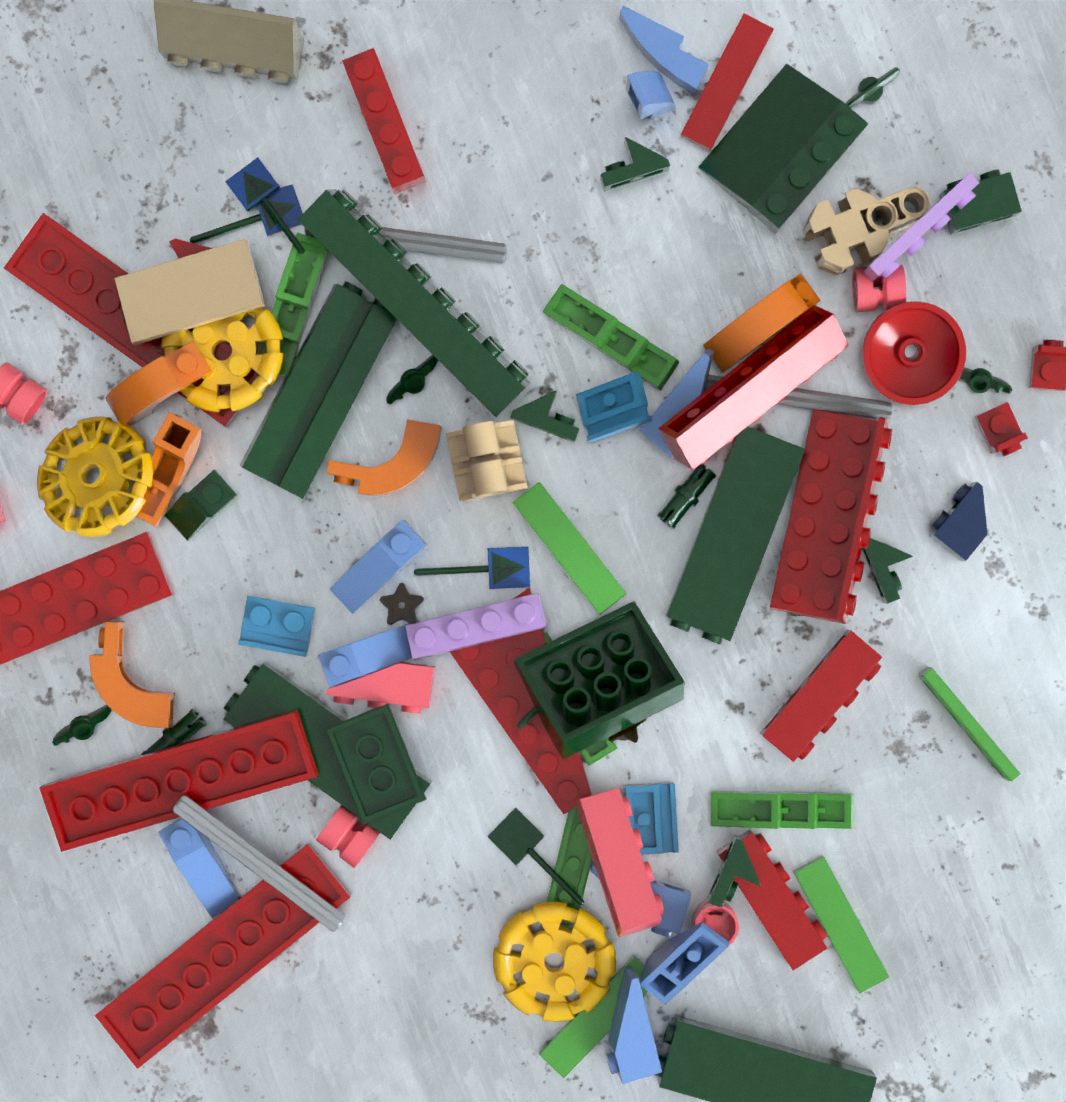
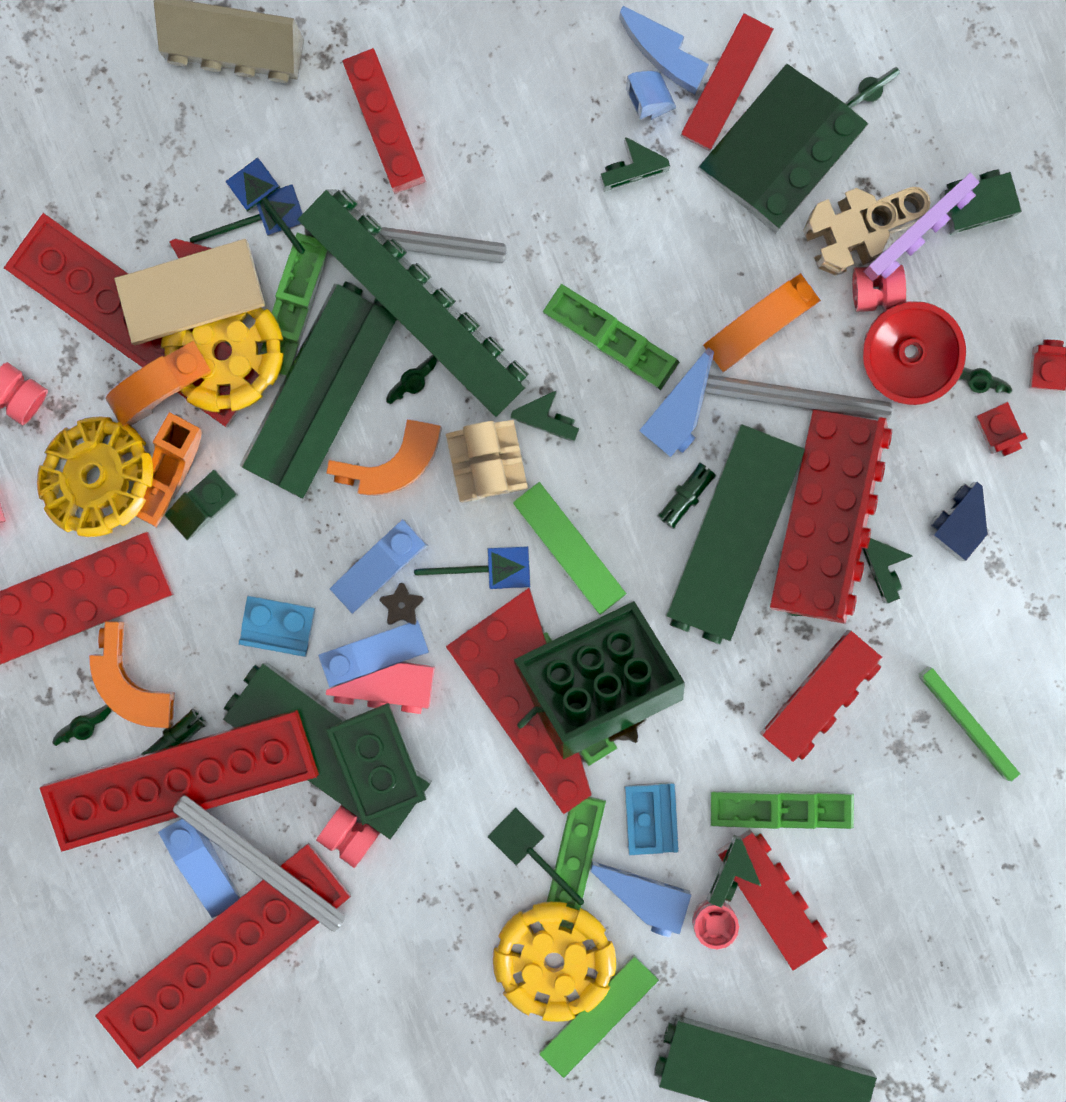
lavender plate [405,593,547,660] -> none
dark azure plate [576,372,652,442] -> none
coral brick [576,788,664,938] -> none
medium blue slope [606,967,662,1084] -> none
medium blue slope [640,922,730,1004] -> none
brick [658,305,849,470] -> none
bright green tile [793,856,890,994] -> none

